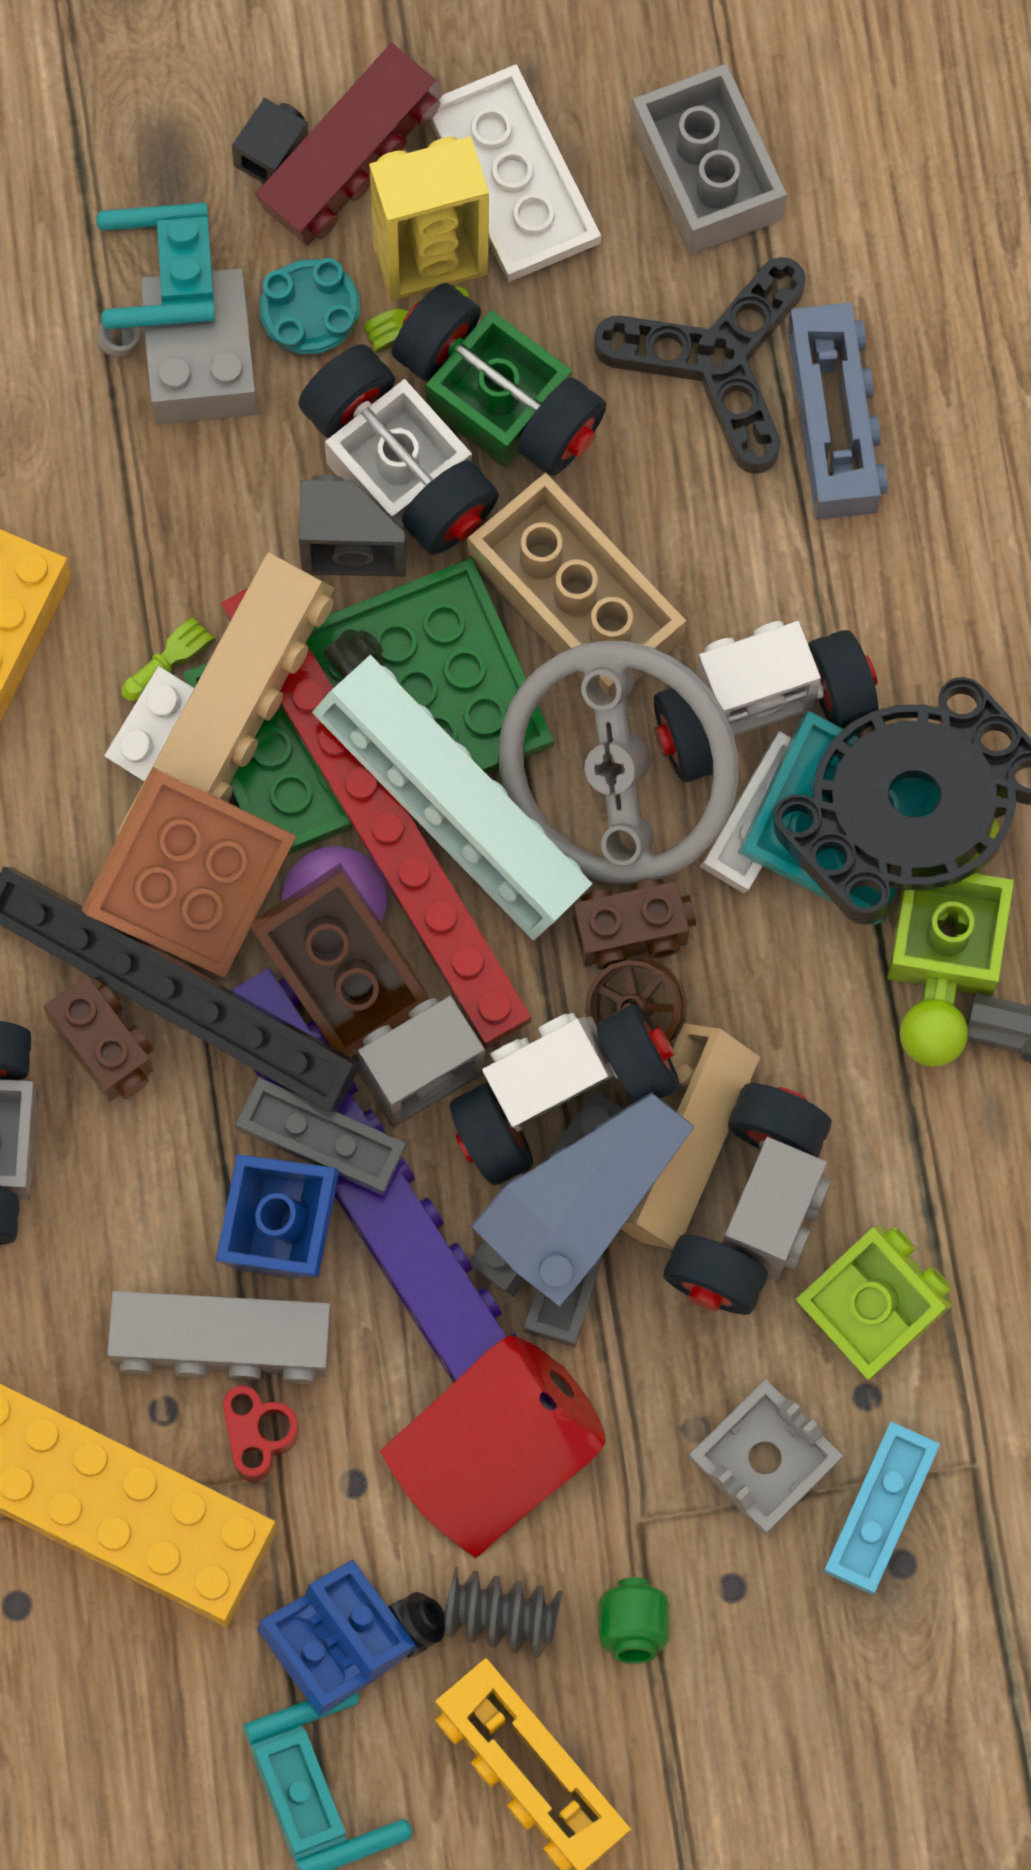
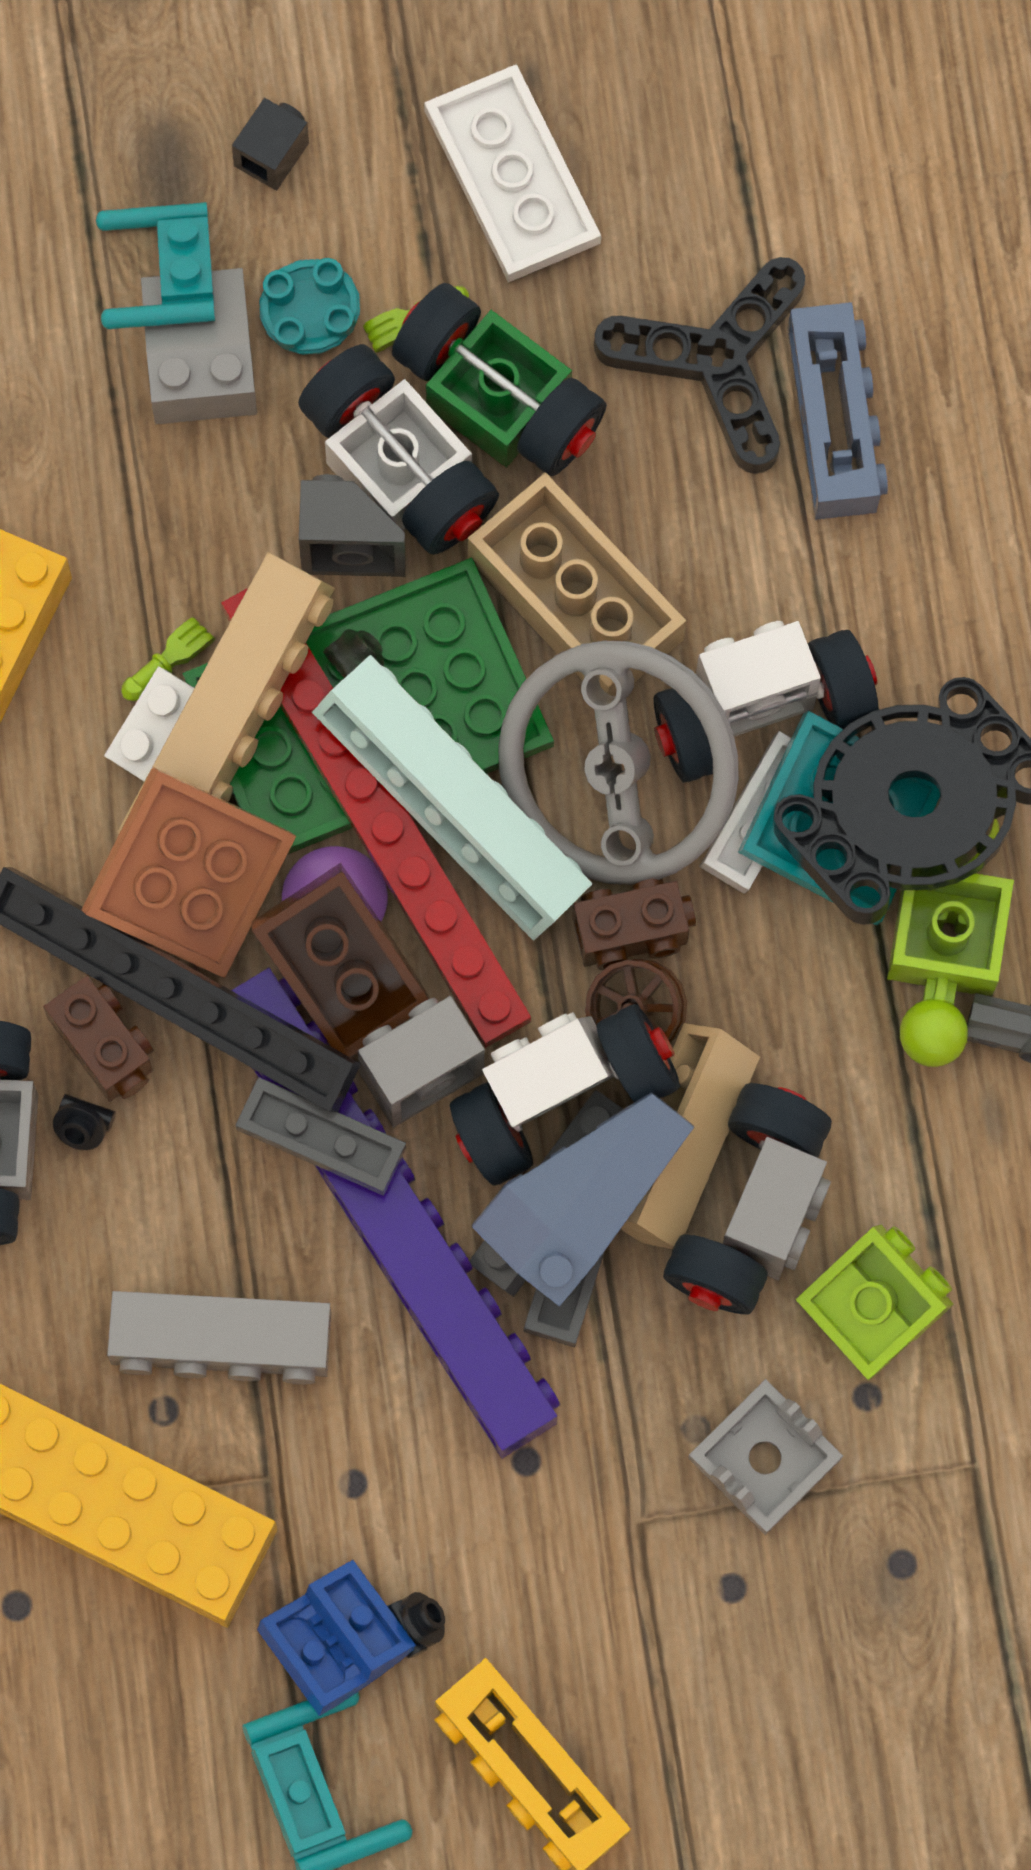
light grey hinge [97,323,140,357] -> none
blue slope [216,1154,339,1278] -> none
red piece [223,1386,299,1482] -> none
dark red brick [255,42,443,247] -> none
light yellow brick [369,136,489,302] -> none
red piece [380,1335,606,1558] -> none
dark grey piece [444,1567,563,1658] -> none
green head [598,1577,670,1664] -> none
light grey brick [630,63,787,255] -> none
medium azure plate [823,1421,940,1595] -> none
none -> black plate [53,1094,116,1150]

